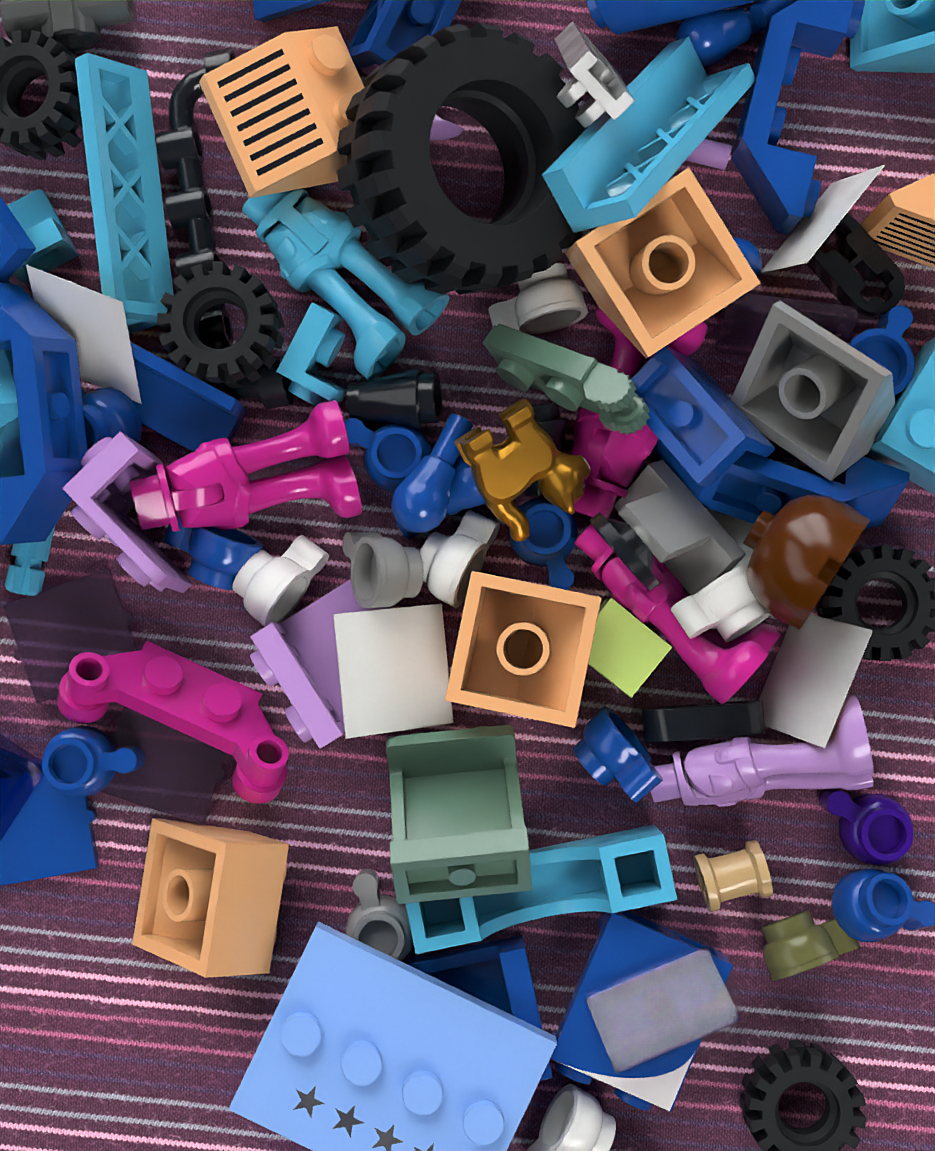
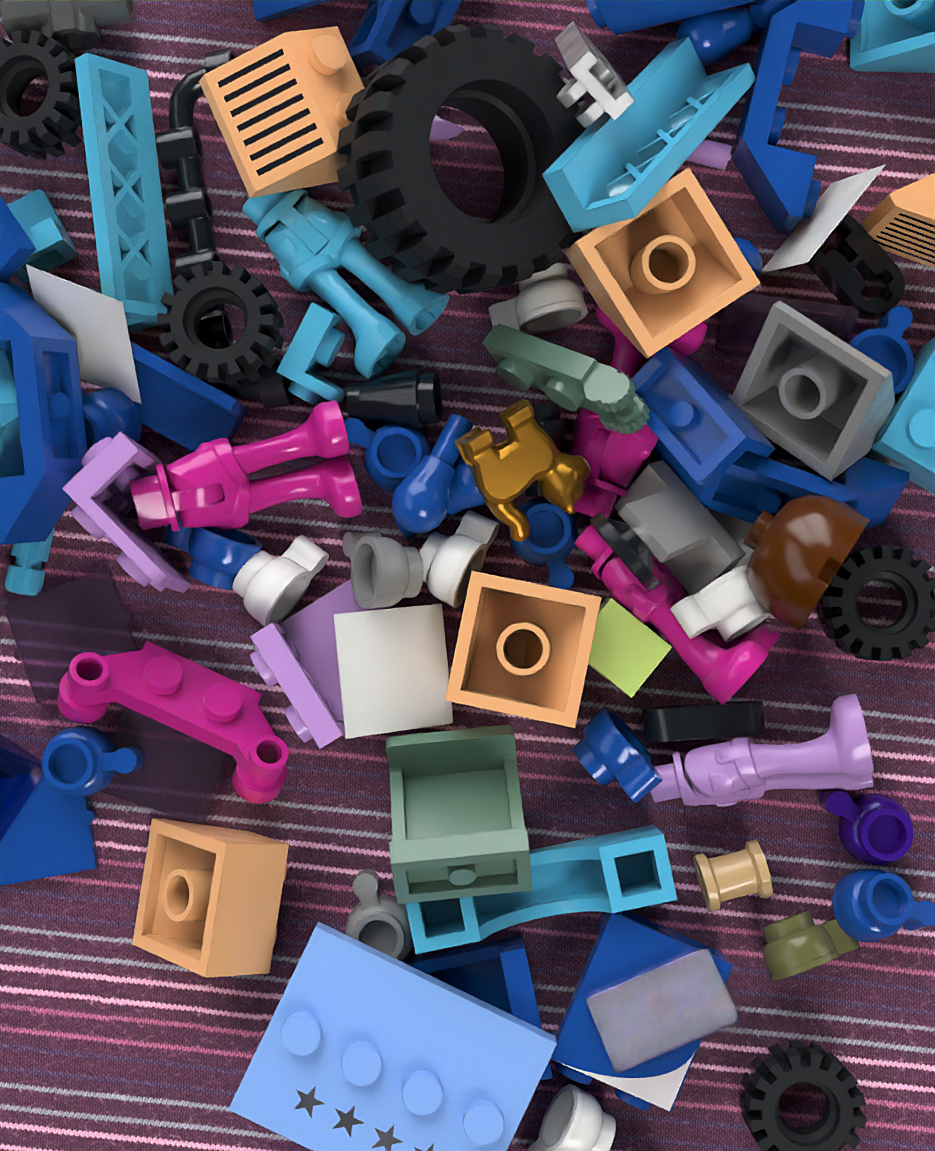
white sticker [759,614,873,748] -> none

